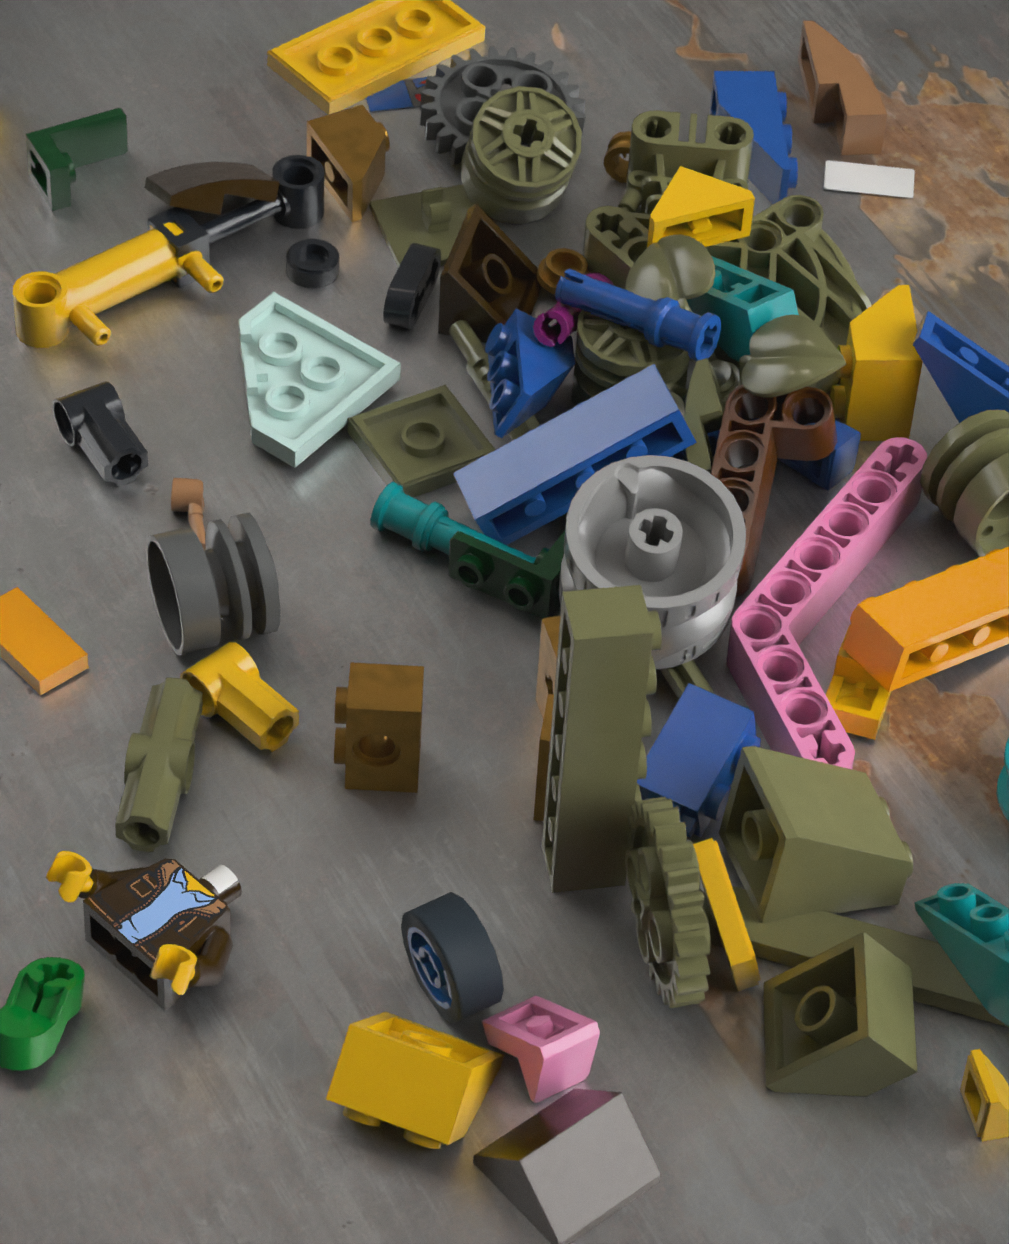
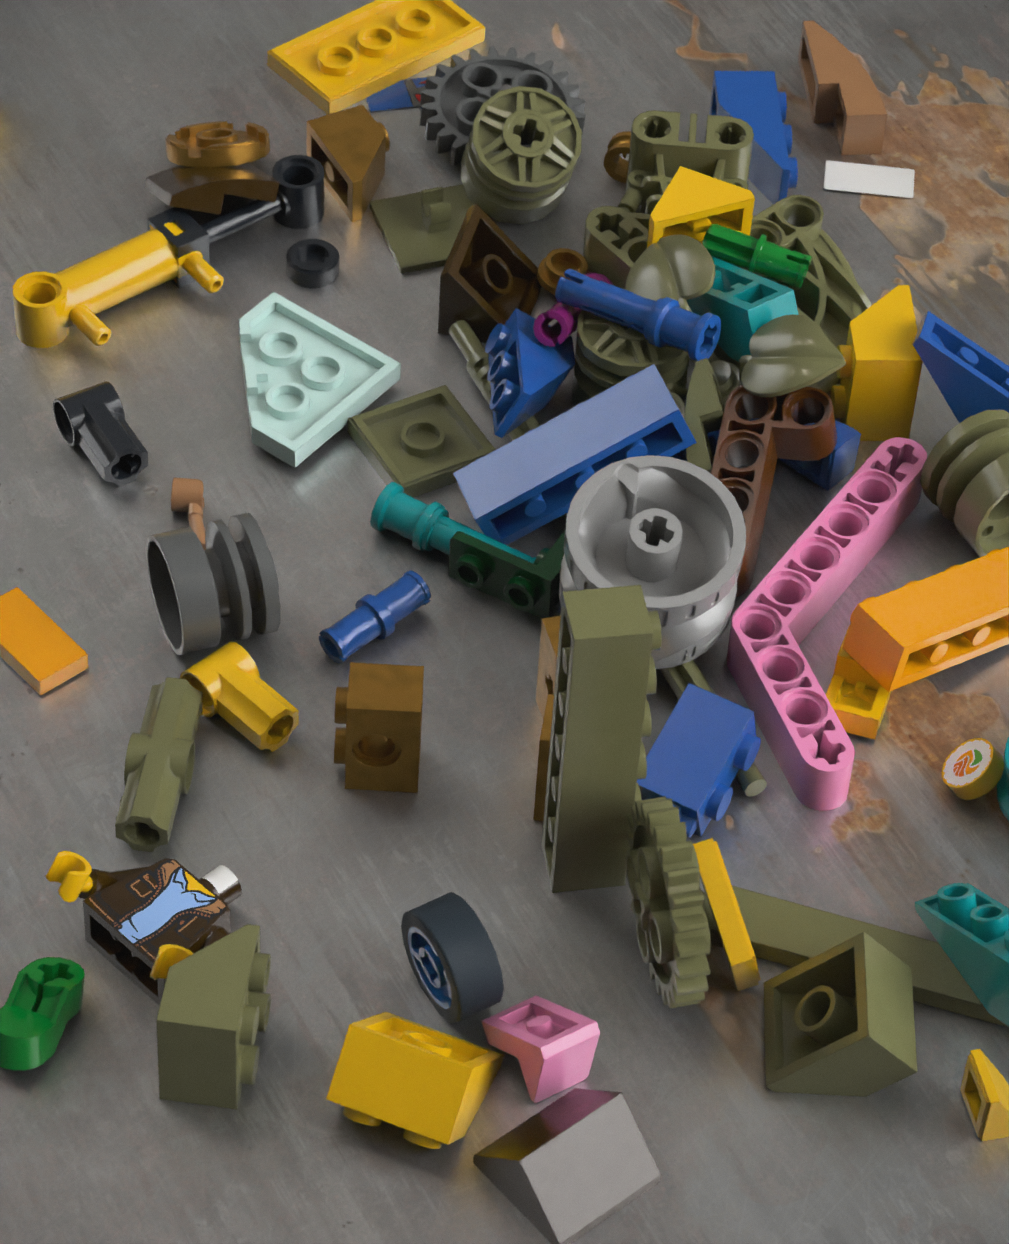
dark green bracket [26,108,128,211] -> none
black beam [383,243,441,330] -> none
olive slope [719,746,913,923] -> none
none -> olive slope [156,924,271,1110]
none -> pearl gold tile [165,121,270,168]
none -> blue pin [319,570,431,664]
none -> green axle [702,224,812,289]
none -> tile [941,738,1004,800]

